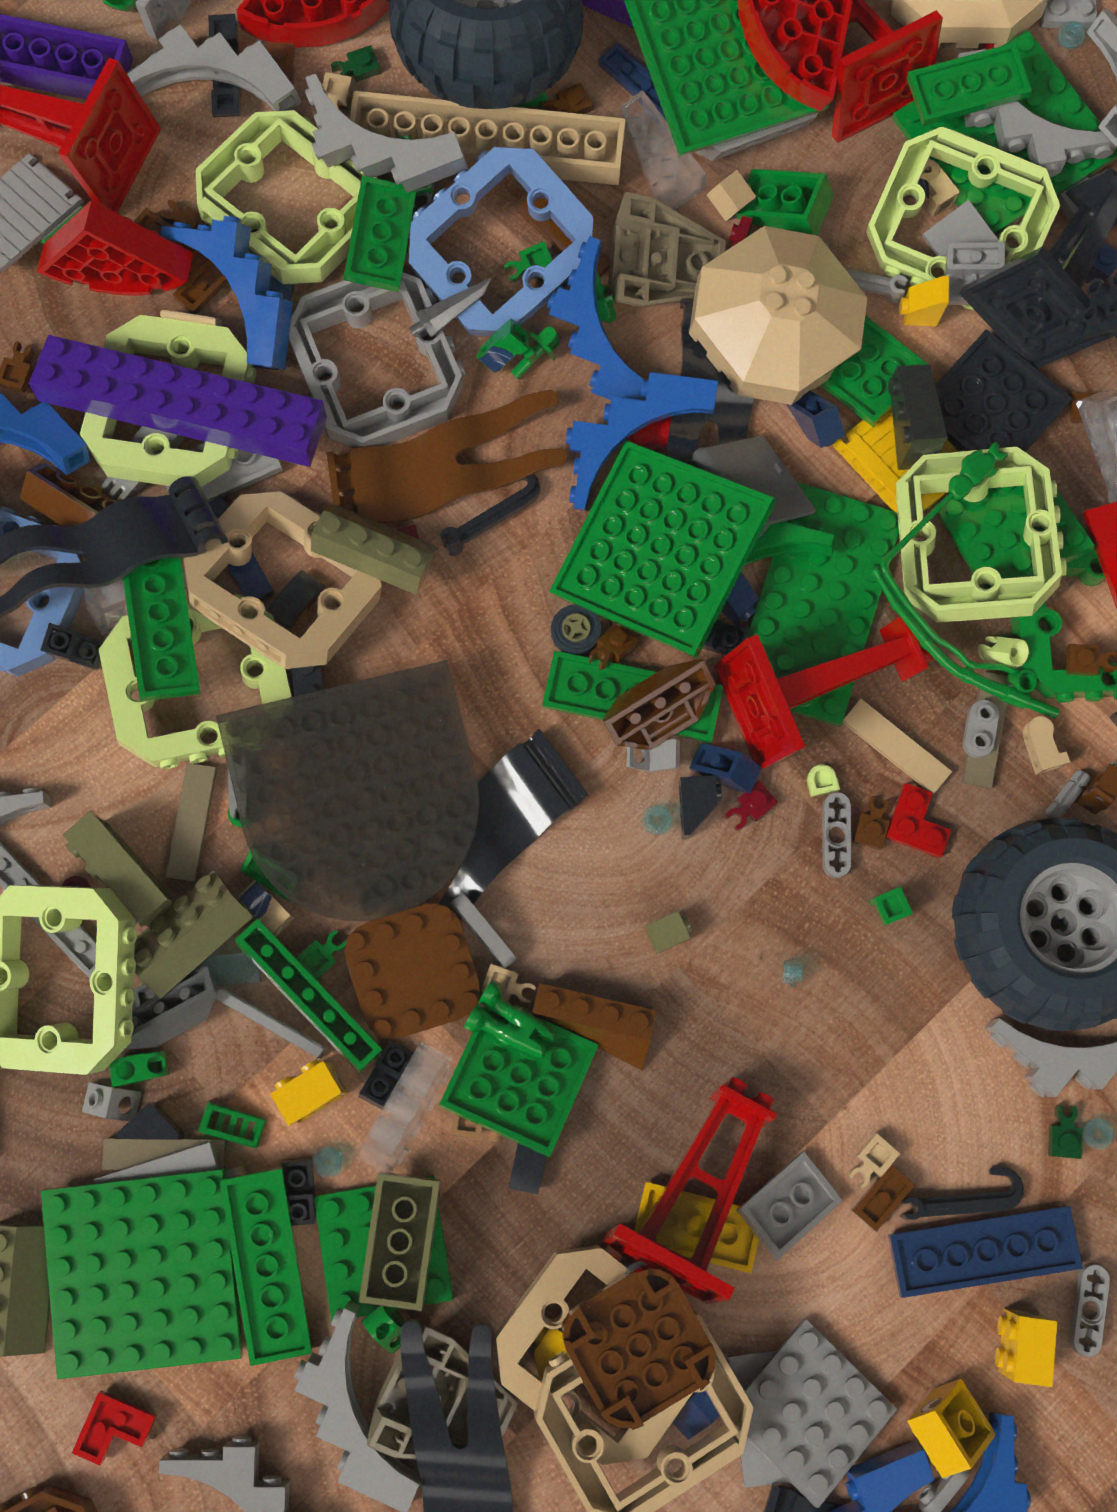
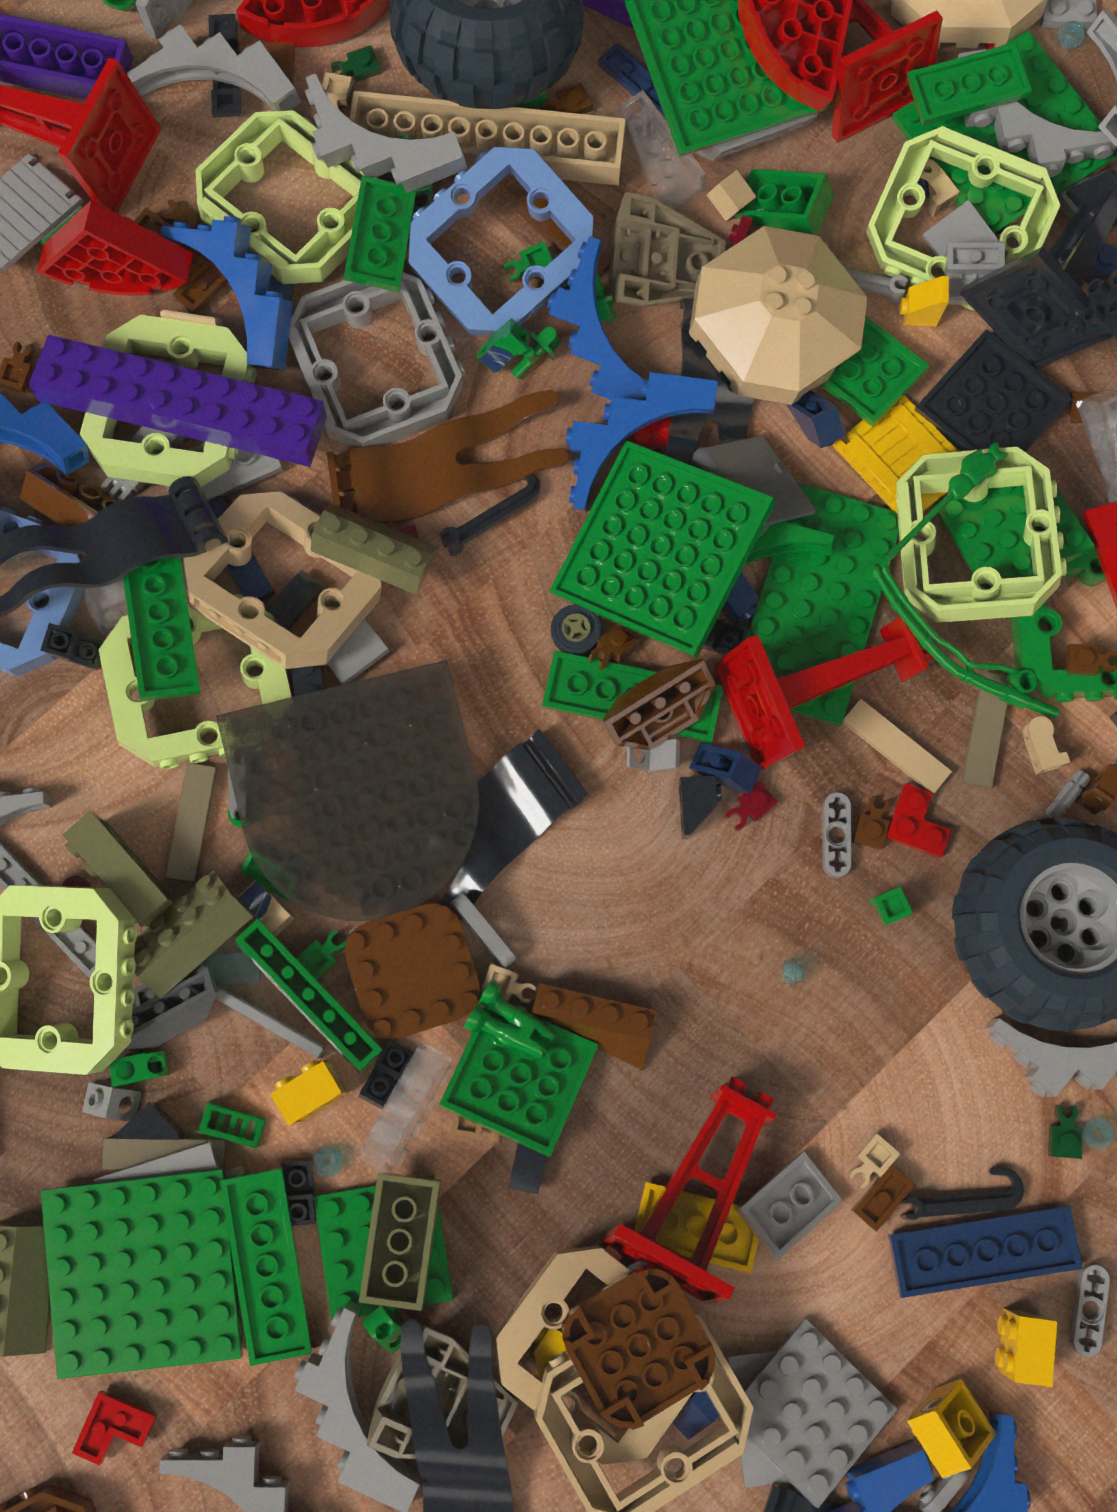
flat silver bar [409,277,492,337] -> none
clear light blue plate [642,806,672,835] -> none
olive brick [644,911,692,955] -> none
yellowish green tile [807,764,840,797] -> none
pearl dark grey wedge [888,364,948,470] -> none
light grey plate [963,700,999,758] -> none
yellowish green piece [978,636,1029,667] -> none
none -> light grey slope [327,619,390,686]

